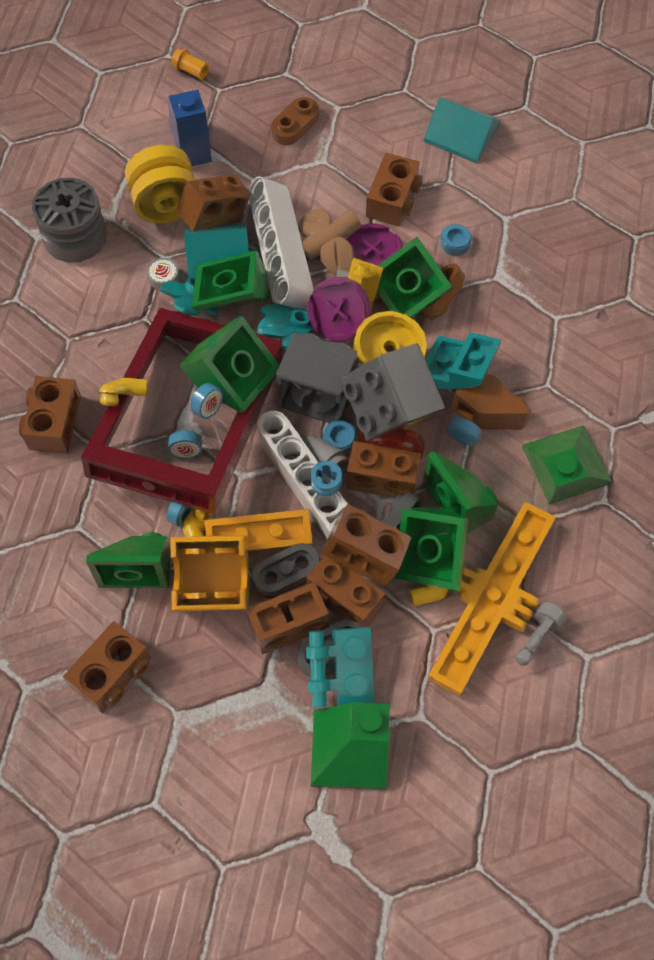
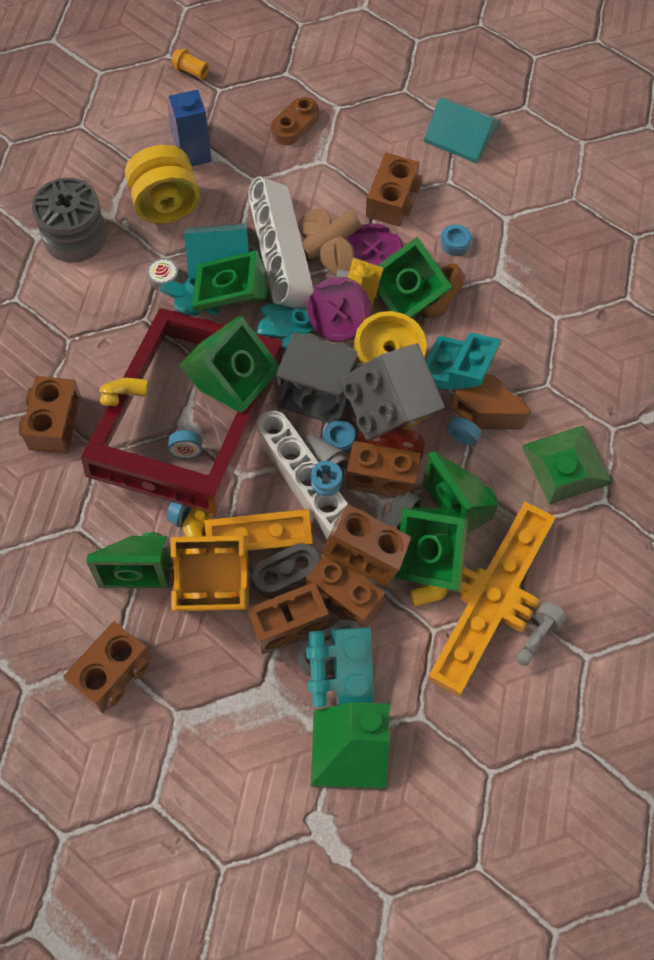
dark orange brick [175,174,251,231] -> none
tile [191,383,224,419] -> none

